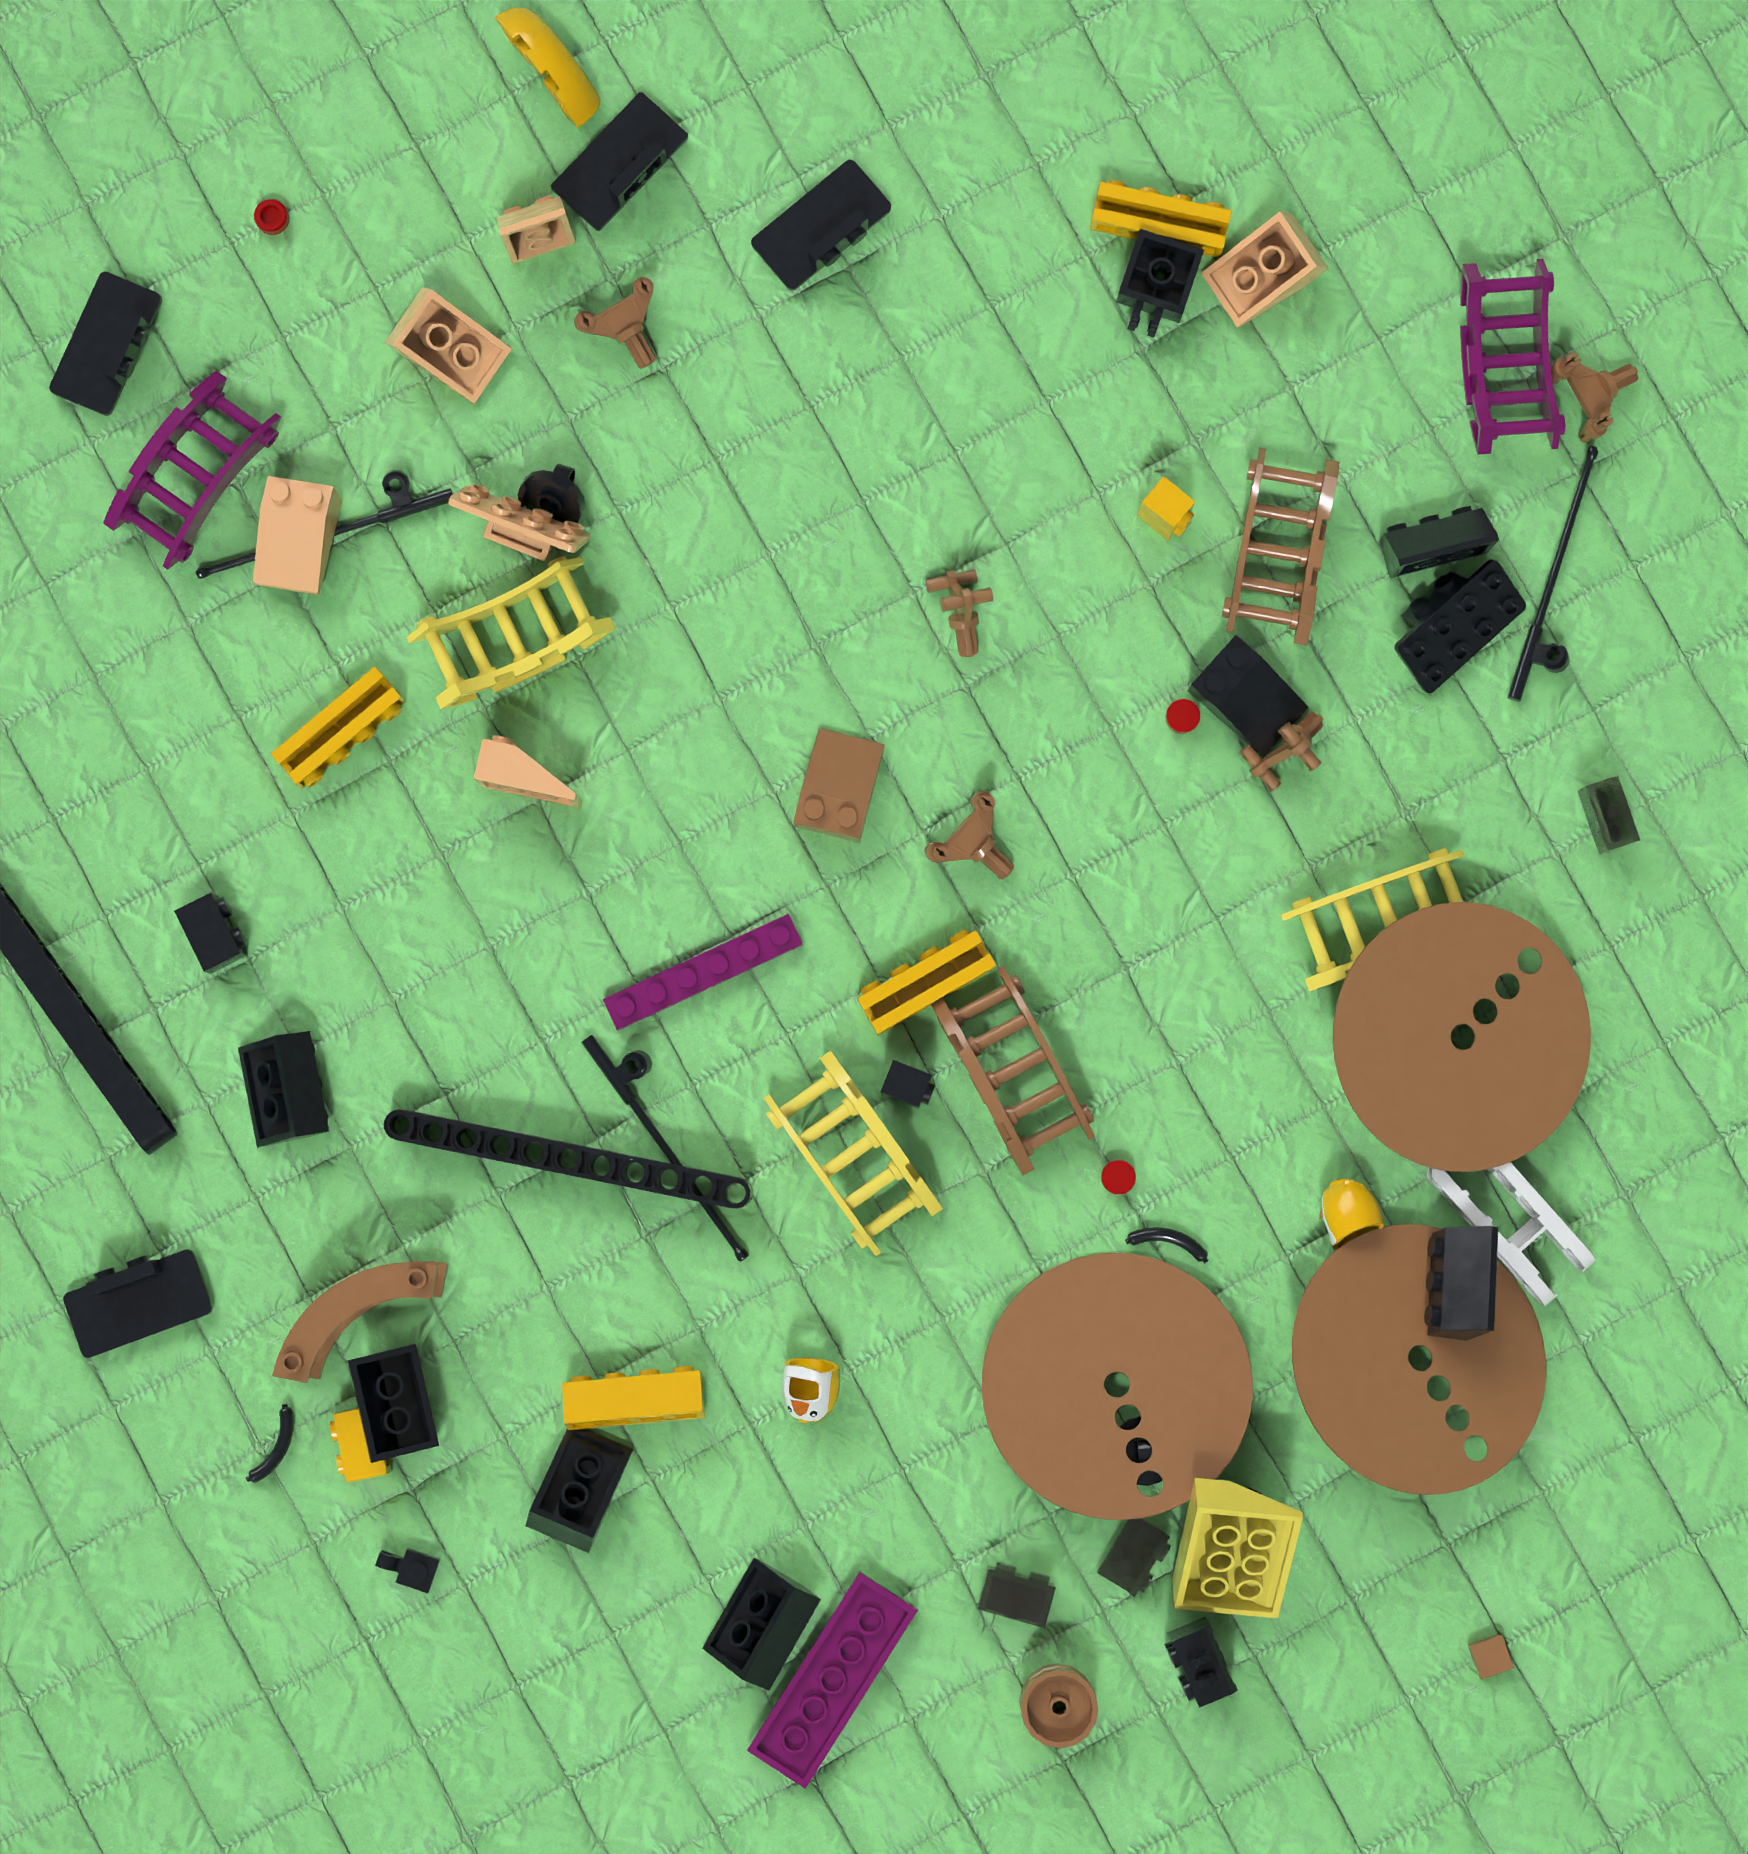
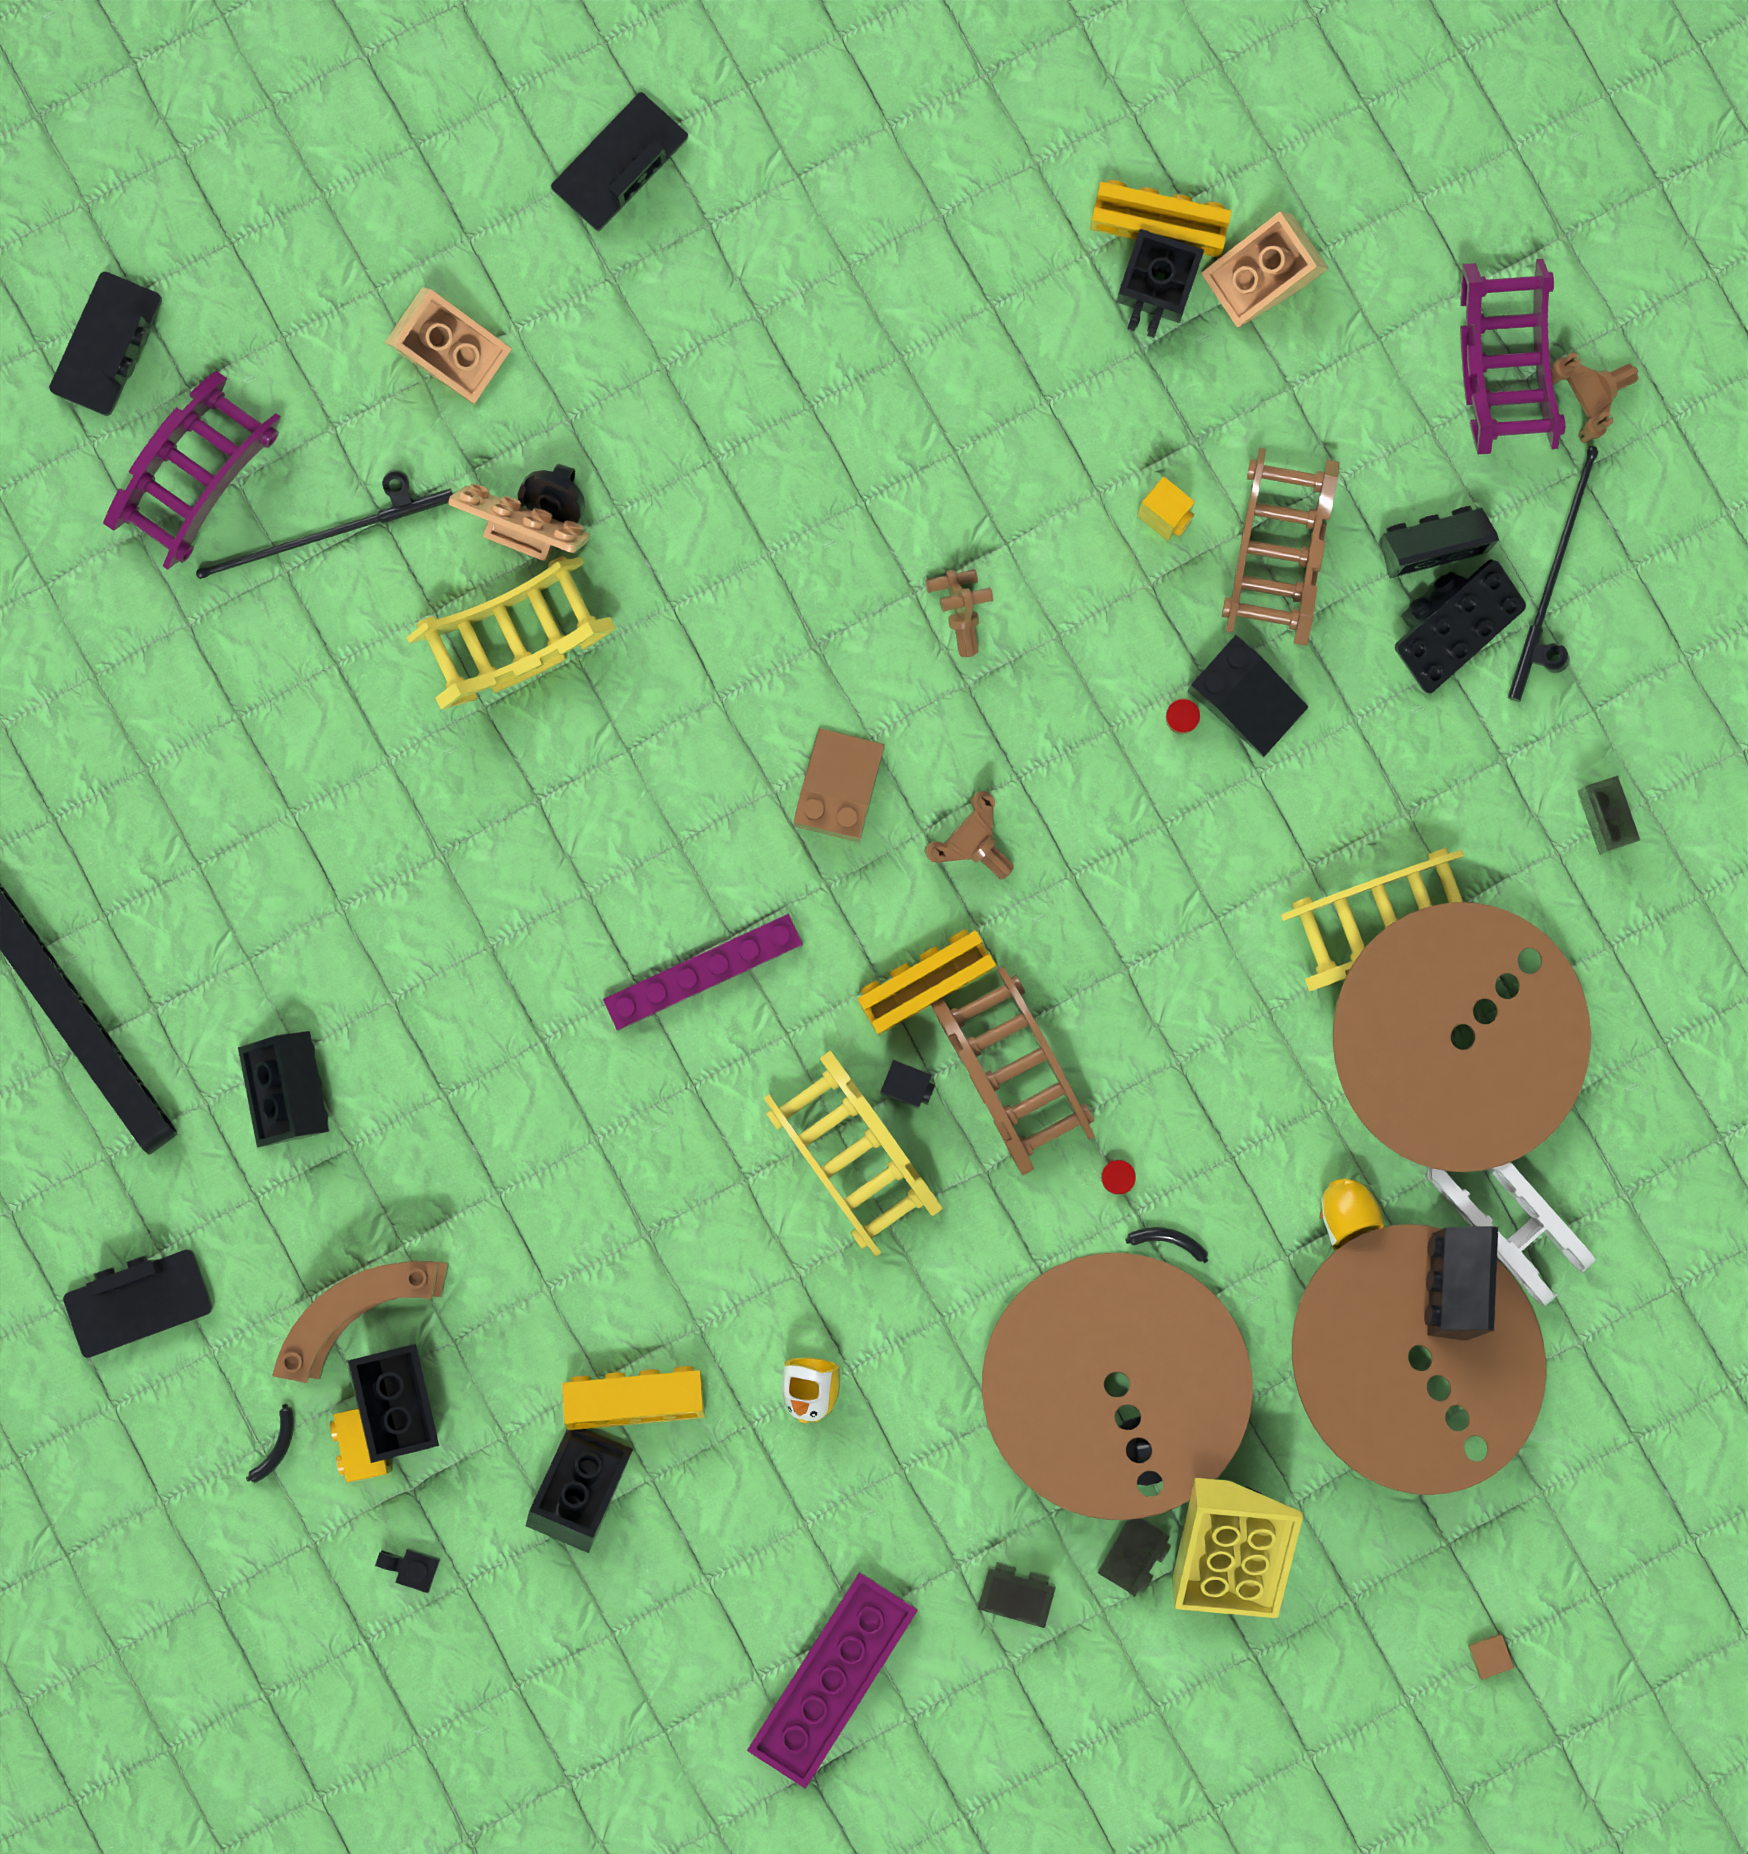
black brick [174,892,248,974] -> none
light nougat slope [253,476,342,595] -> none
red tile [254,199,289,235] -> none
yellow brick [271,666,405,789] -> none
black beam [384,1110,753,1208] -> none
light nougat slope [474,735,582,808] -> none
yellow brick [494,8,601,128] -> none
light nougat slope [496,196,576,264] -> none
medium nougat axle [574,277,656,369] -> none
black piece [581,1035,749,1262] -> none
black slope [702,1558,821,1690] -> none
black bracket [751,160,891,291] -> none
medium nougat wheel [1019,1663,1098,1748] -> none
black hinge [1164,1617,1238,1708] -> none
medium nougat axle [1239,712,1323,792] -> none

